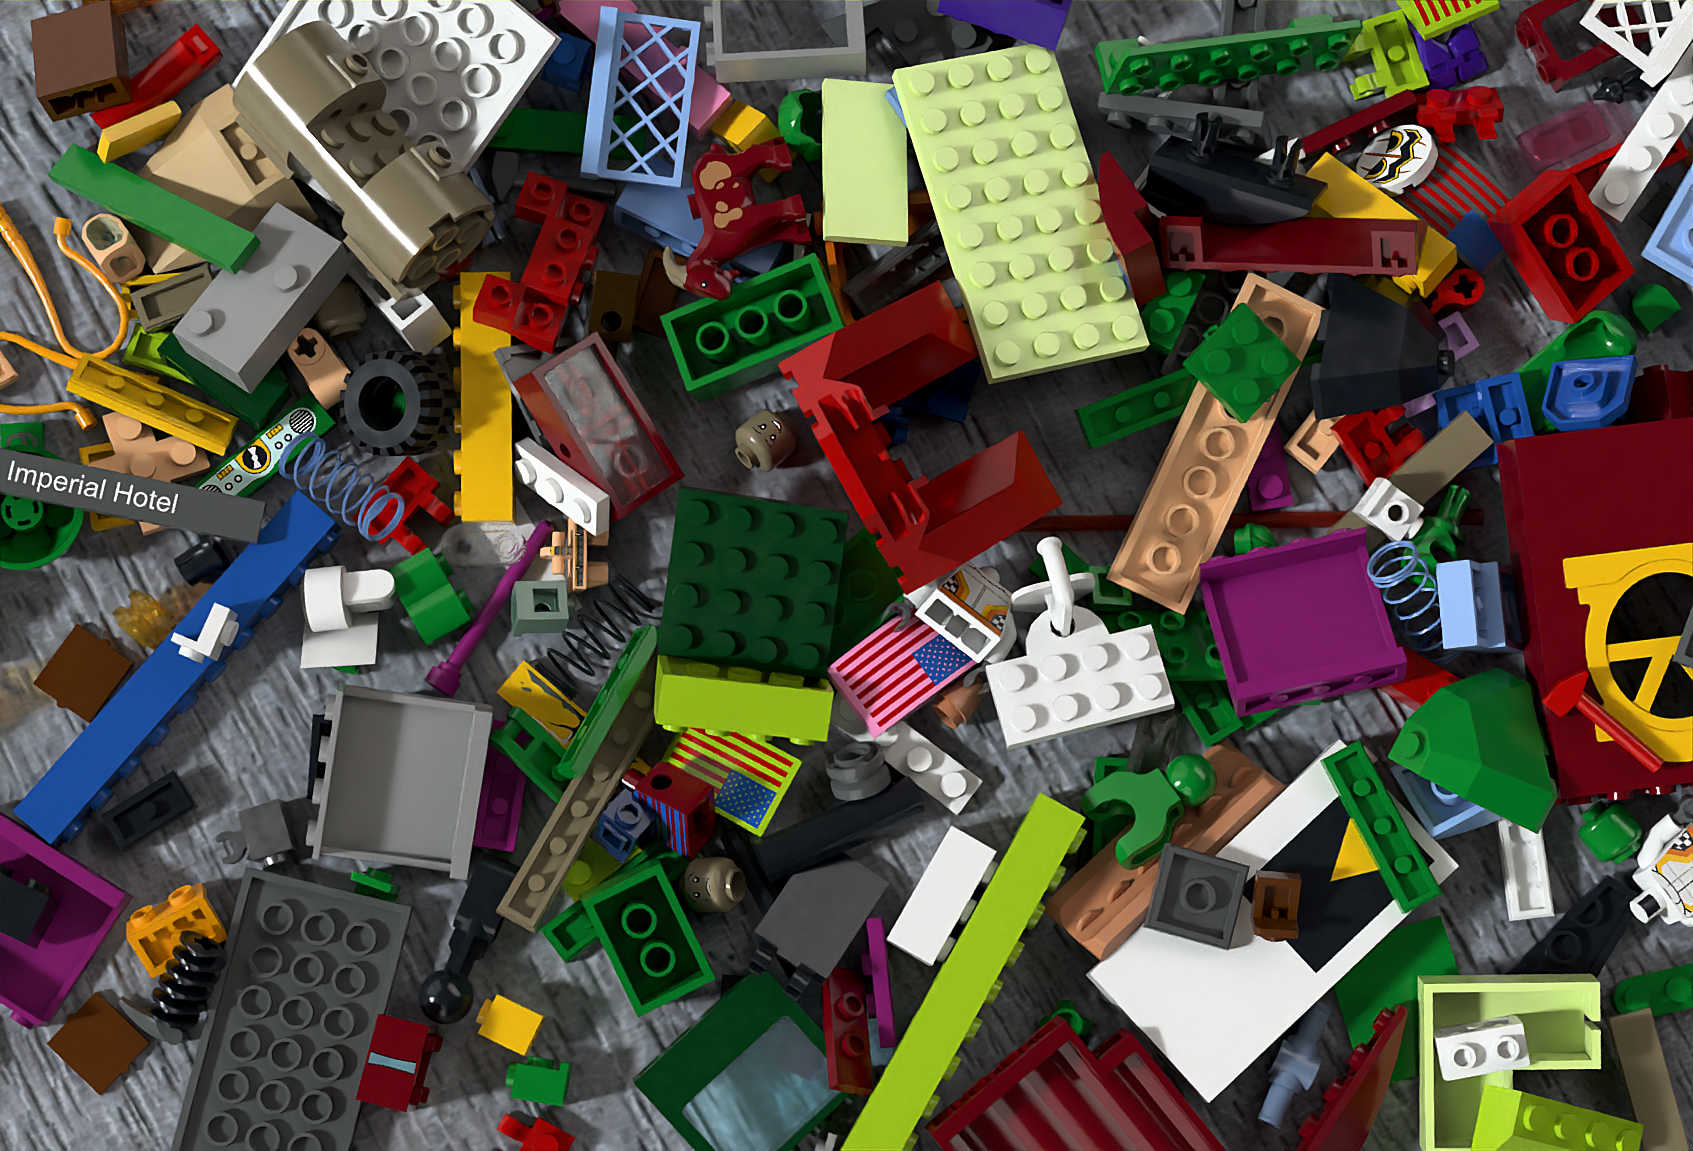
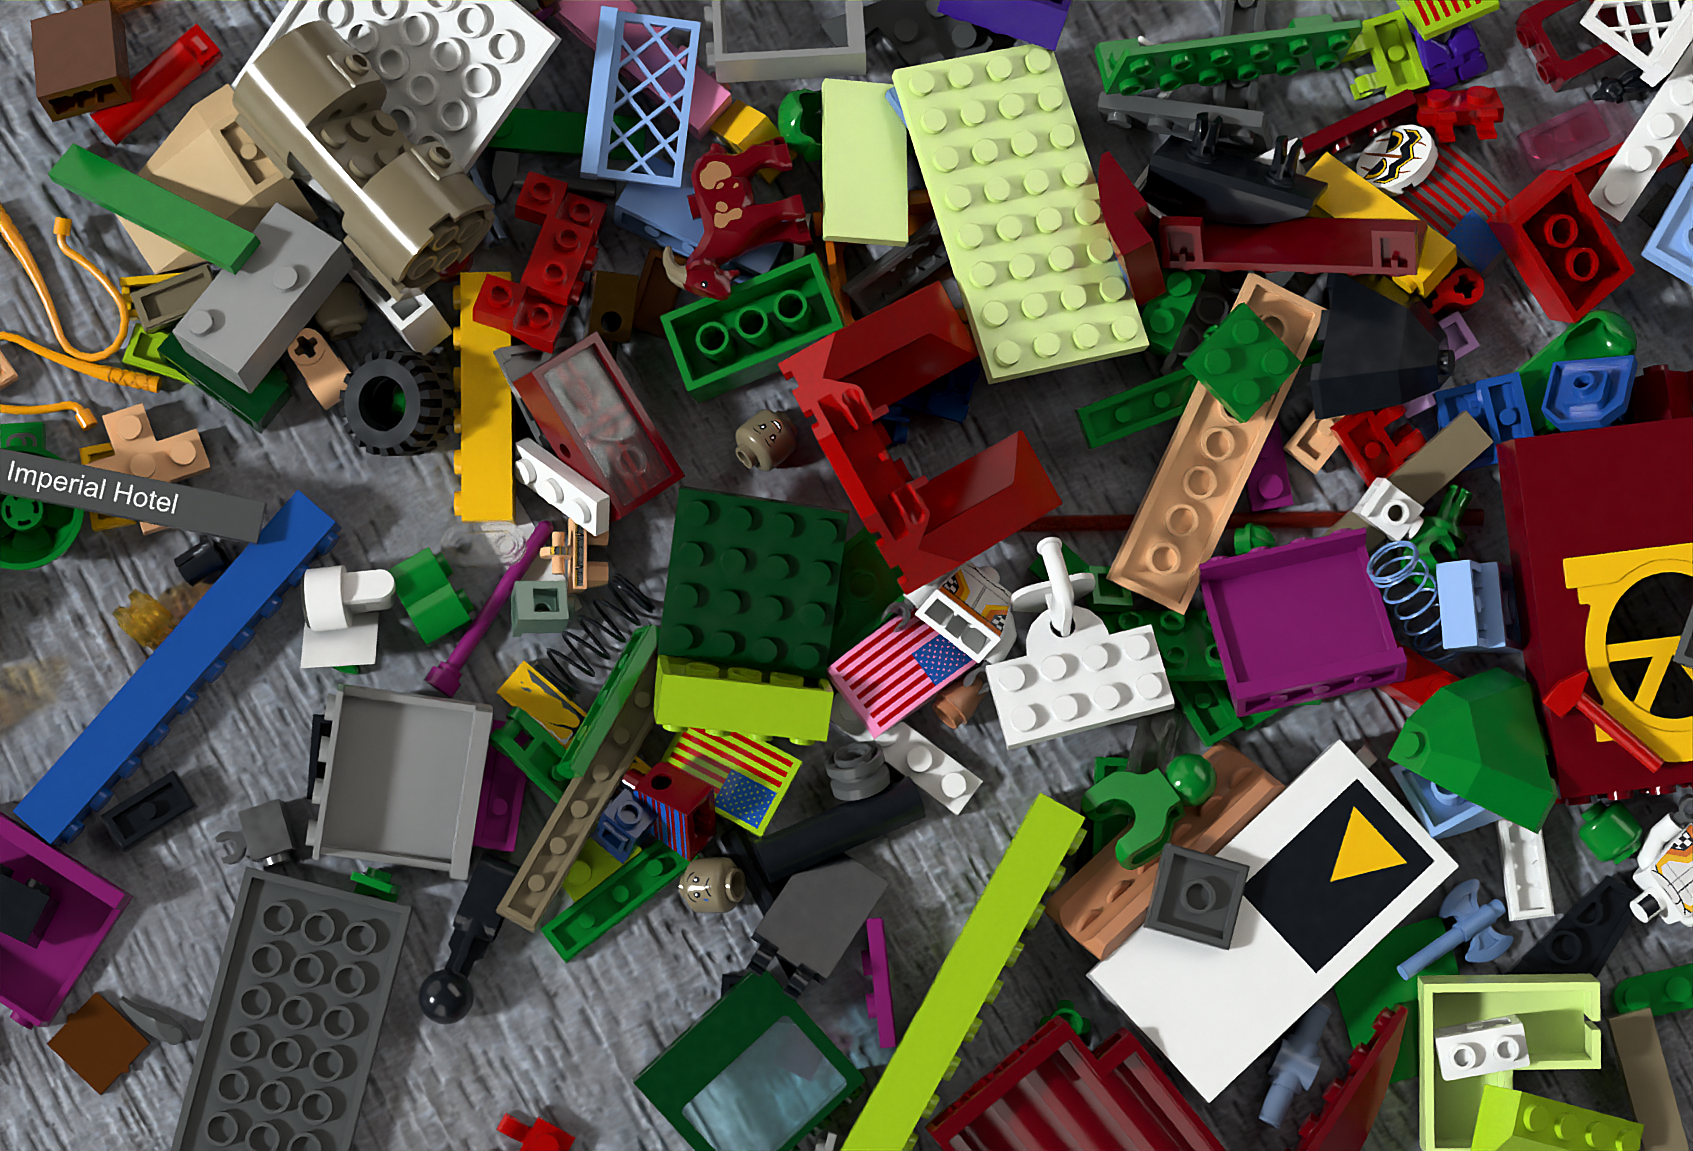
reddish brown piece [33,624,134,724] -> none
yellow tile [66,352,241,456] -> none
light nougat rock [82,214,146,283] -> none
yellow tile [97,101,182,164] -> none
light orange bracket [126,882,228,979] -> none
black piece [146,930,228,1030] -> none
white bracket [171,603,239,663] -> none
tile [194,392,338,498] -> none
medium blue piece [278,431,405,541] -> none
red plate [351,456,455,556] -> none
dark red container [355,1014,443,1112] -> none
yellow brick [476,994,546,1056] -> none
green brick [505,1056,573,1106] -> none
blue brick [541,31,595,94] -> none
green brick [579,857,716,1017] -> none
dark red plate [821,966,874,1096] -> none
white brick [886,825,999,967] -> none
reddish brown bracket [1250,870,1301,942] -> none
green tile [1320,740,1443,914] -> none
green tile [1629,284,1682,335] -> none
none -> medium blue piece [1397,879,1513,980]

